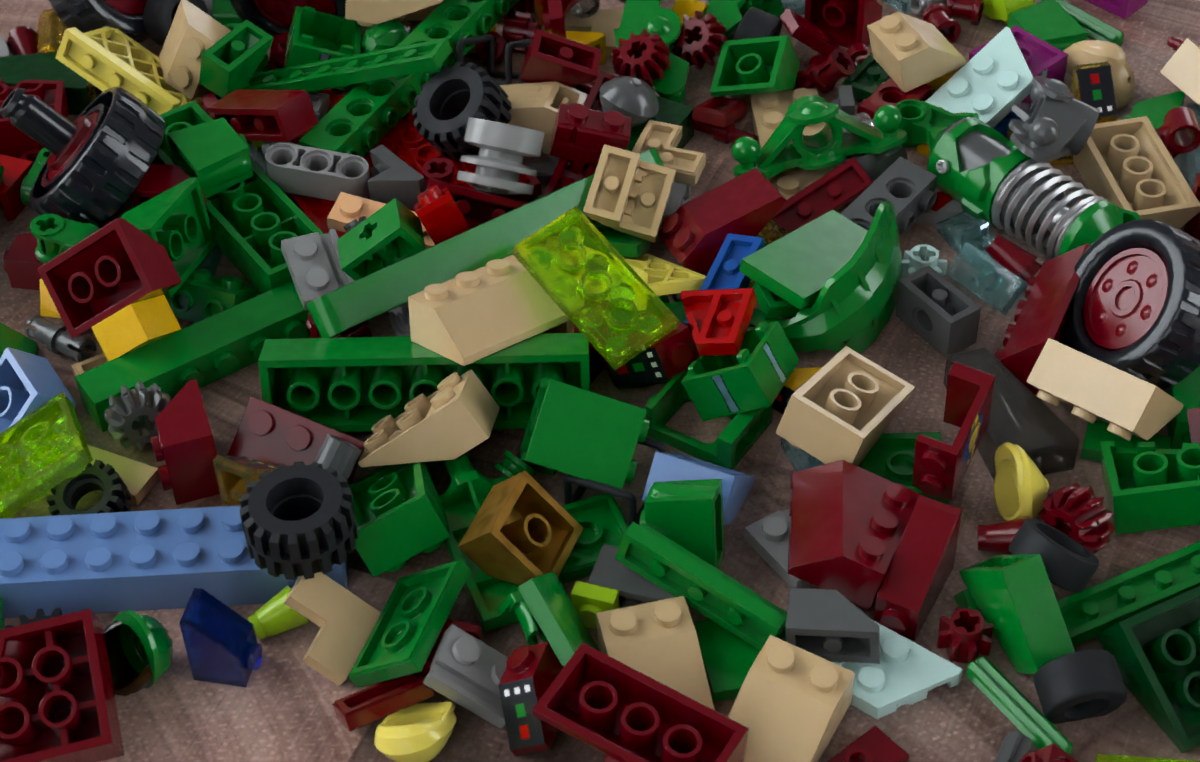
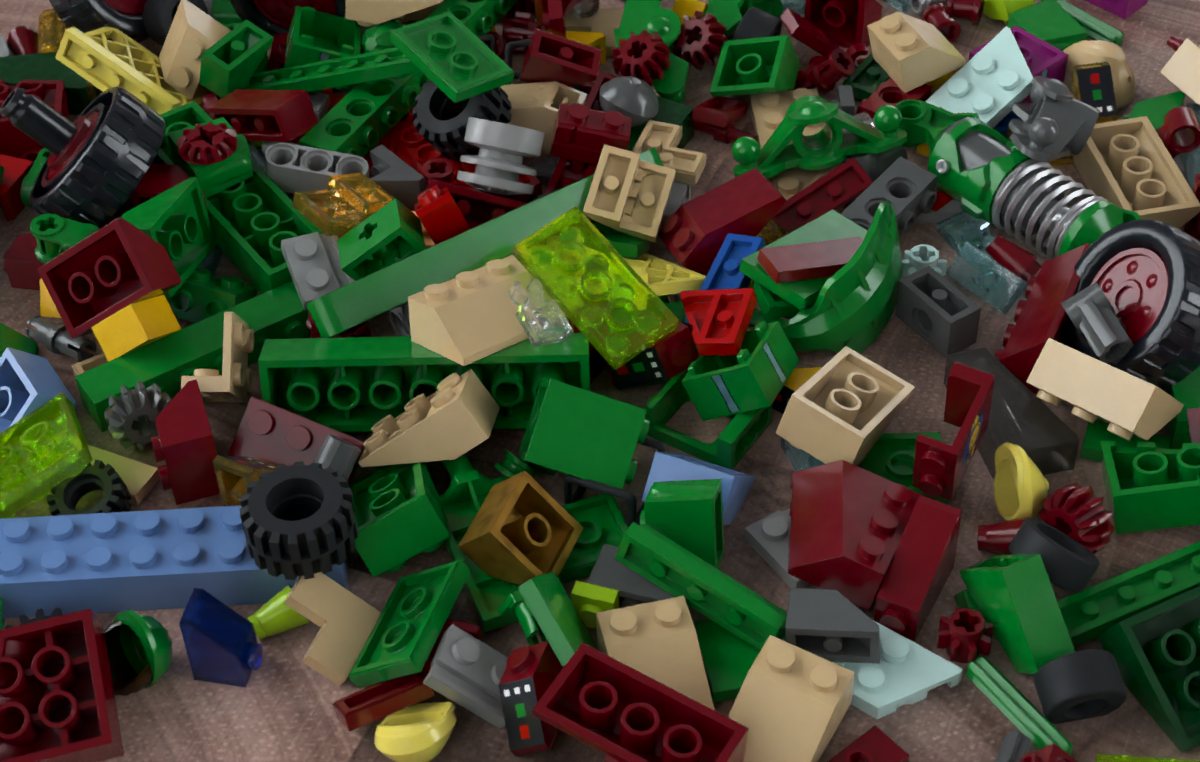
none -> dark red gear [177,121,238,165]
none -> tan bracket [181,312,254,402]
none -> clear yellow slope [293,173,394,236]
none -> green tile [390,11,515,103]
none -> clear plate [509,278,573,347]
none -> tile [757,237,863,284]
none -> dark grey piece [1061,282,1134,363]

